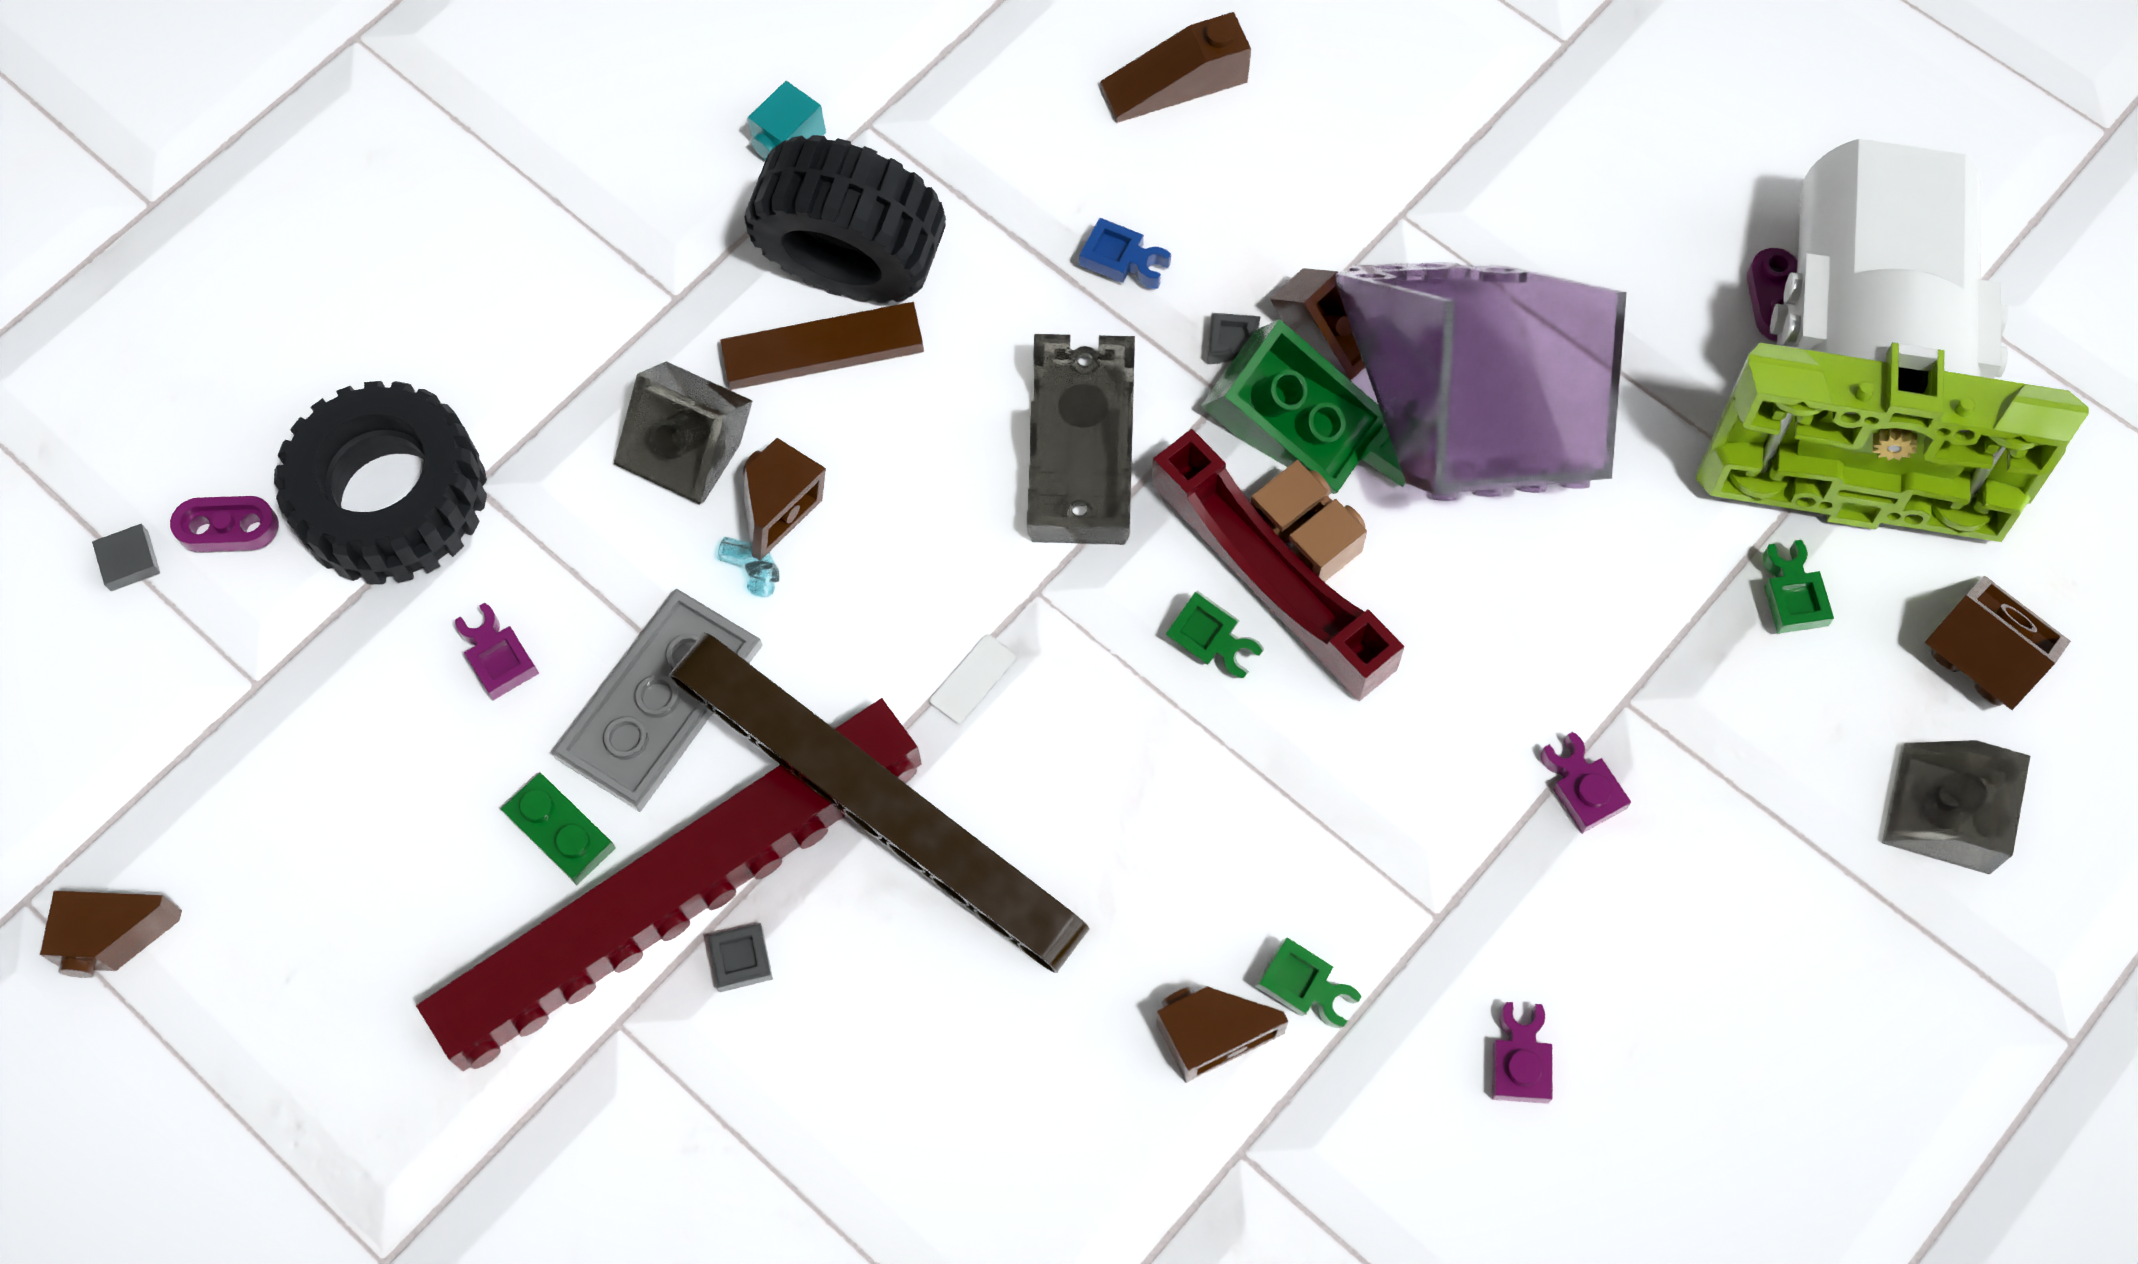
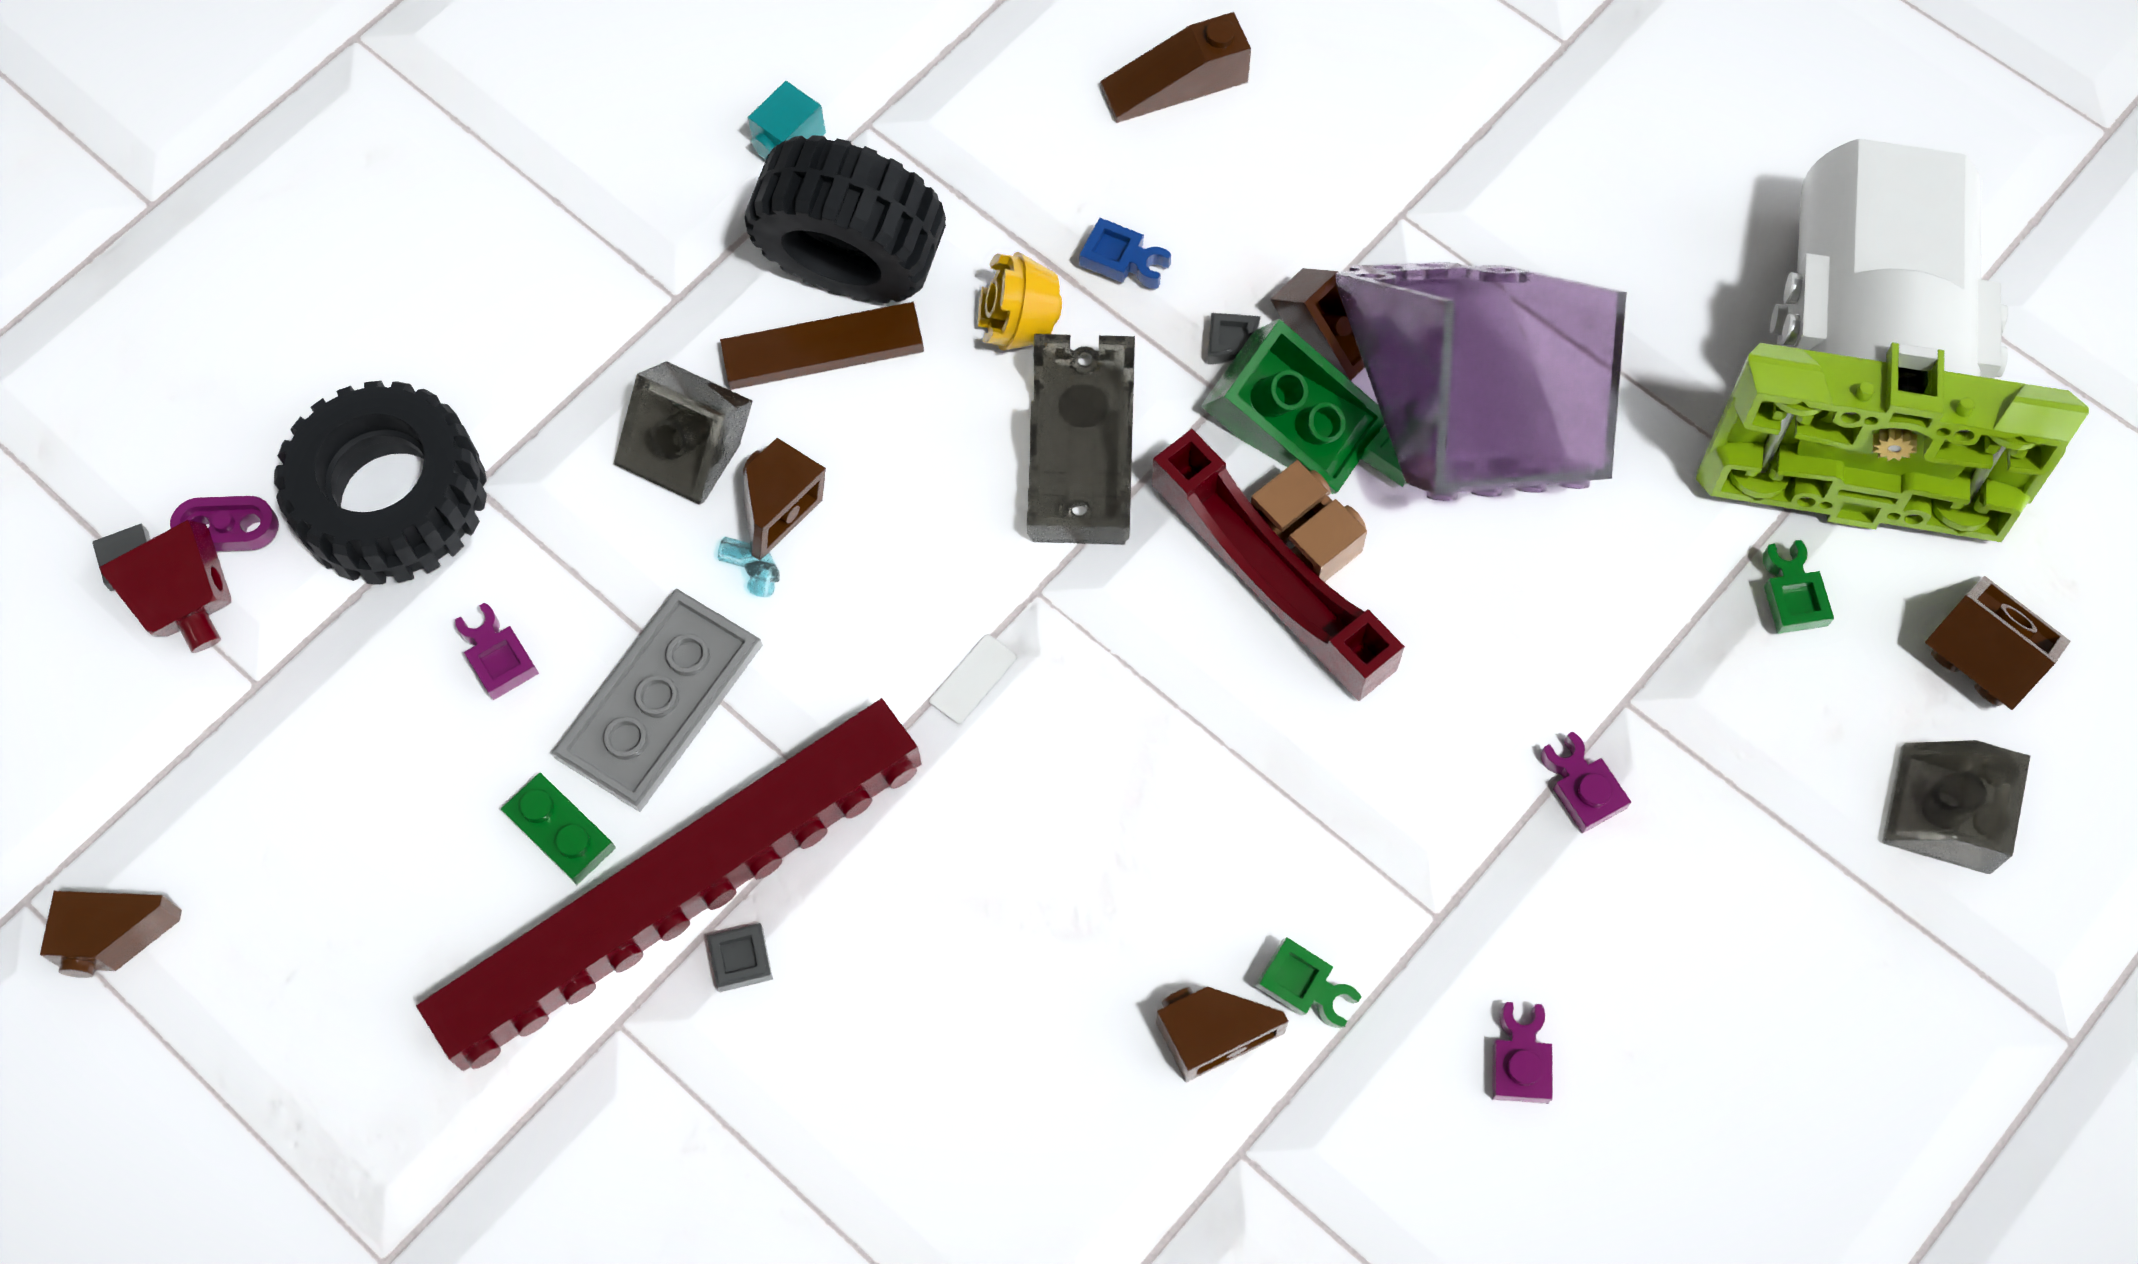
dark brown beam [669,632,1090,974] -> none
green plate [1166,590,1265,678] -> none
magenta plate [1747,248,1798,342] -> none
none -> dark red torso [99,520,231,653]
none -> yellow cone [978,252,1062,351]

